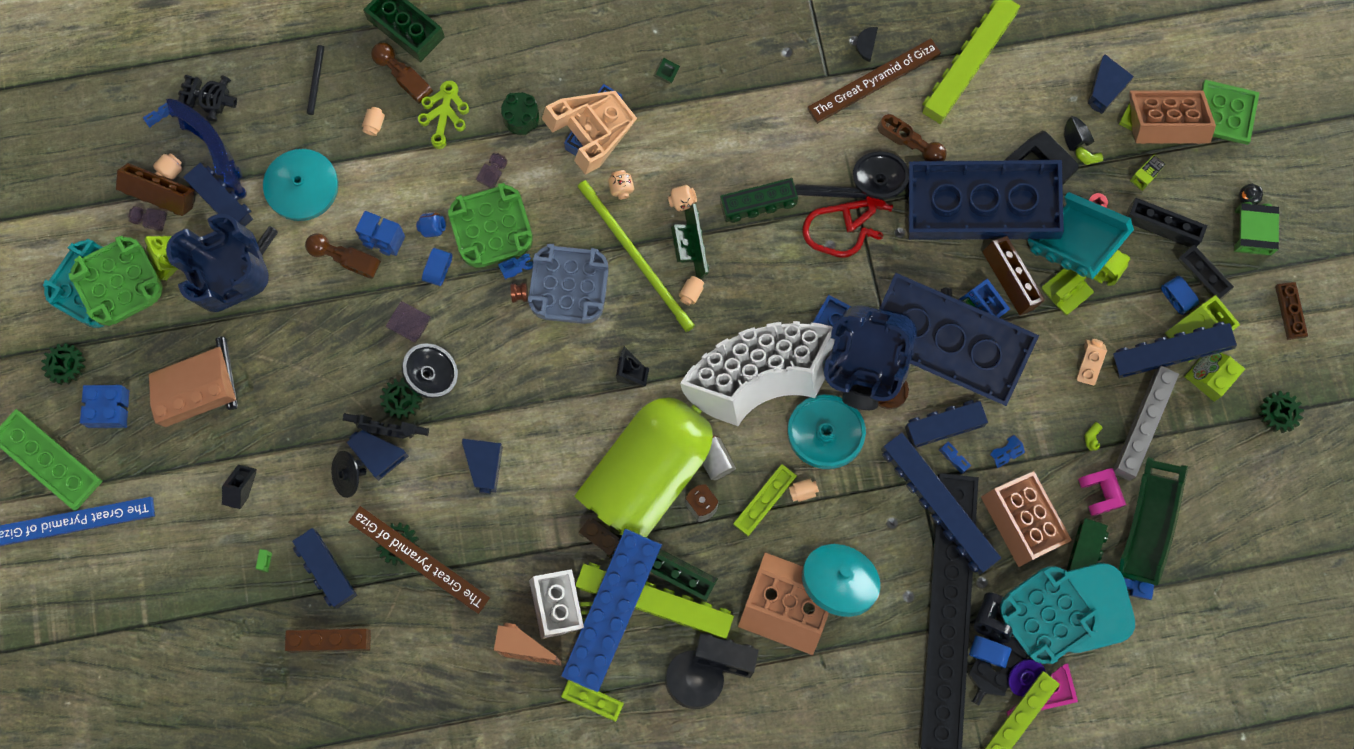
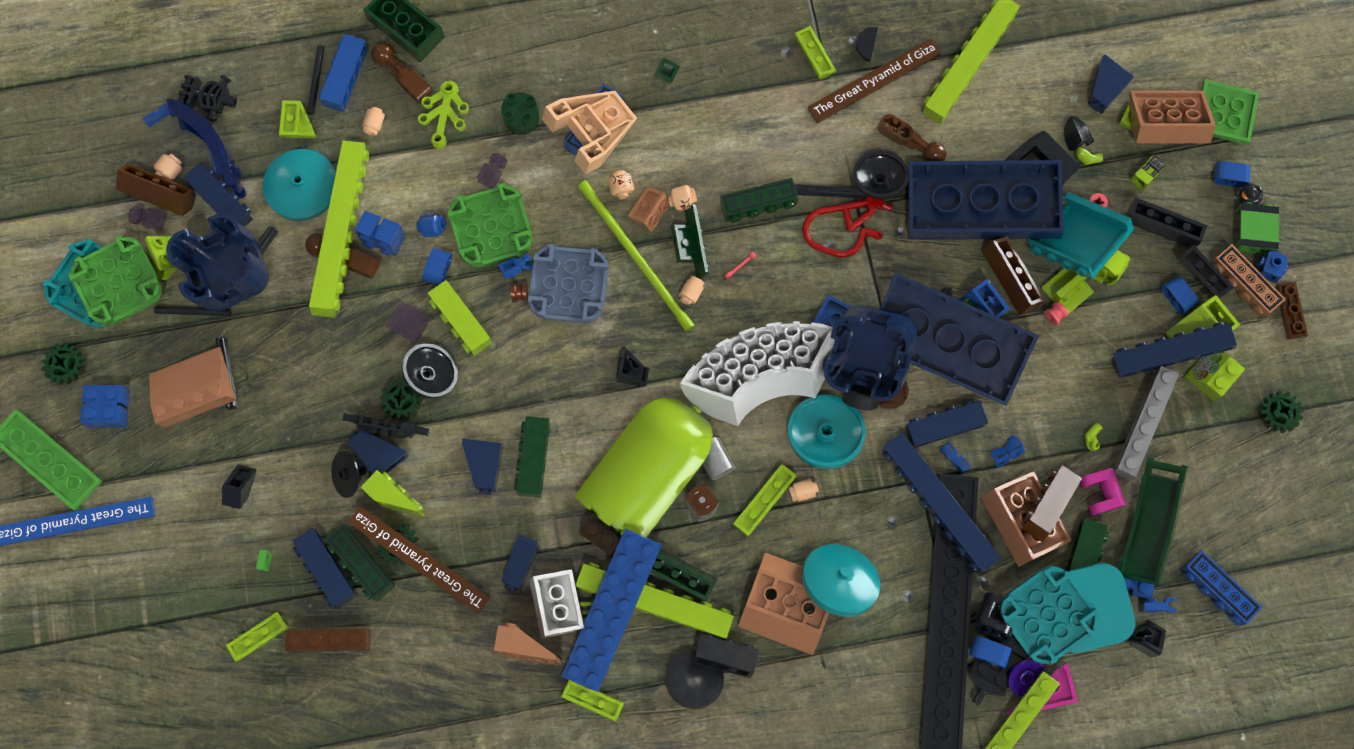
light nougat bracket [1076,339,1107,386] -> none
none -> black piece [154,306,232,316]
none -> lime tile [225,612,289,663]
none -> lime wing [279,100,316,139]
none -> lime brick [309,140,369,318]
none -> blue brick [319,34,368,112]
none -> dark green brick [325,524,395,602]
none -> lime slope [361,470,426,518]
none -> lime brick [428,280,492,356]
none -> dark blue slope [501,534,540,592]
none -> dark green brick [514,416,551,498]
none -> nougat bracket [628,186,670,232]
none -> coral hinge [725,252,756,279]
none -> lime tile [794,26,836,80]
none -> brick [1022,465,1082,542]
none -> coral wheel [1044,301,1068,325]
none -> black slope [1123,620,1166,658]
none -> blue plate [1139,597,1177,613]
none -> blue brick [1180,551,1263,626]
none -> nougat brick [1211,244,1286,319]
none -> blue beam [1214,161,1251,188]
none -> blue brick [1258,251,1288,283]

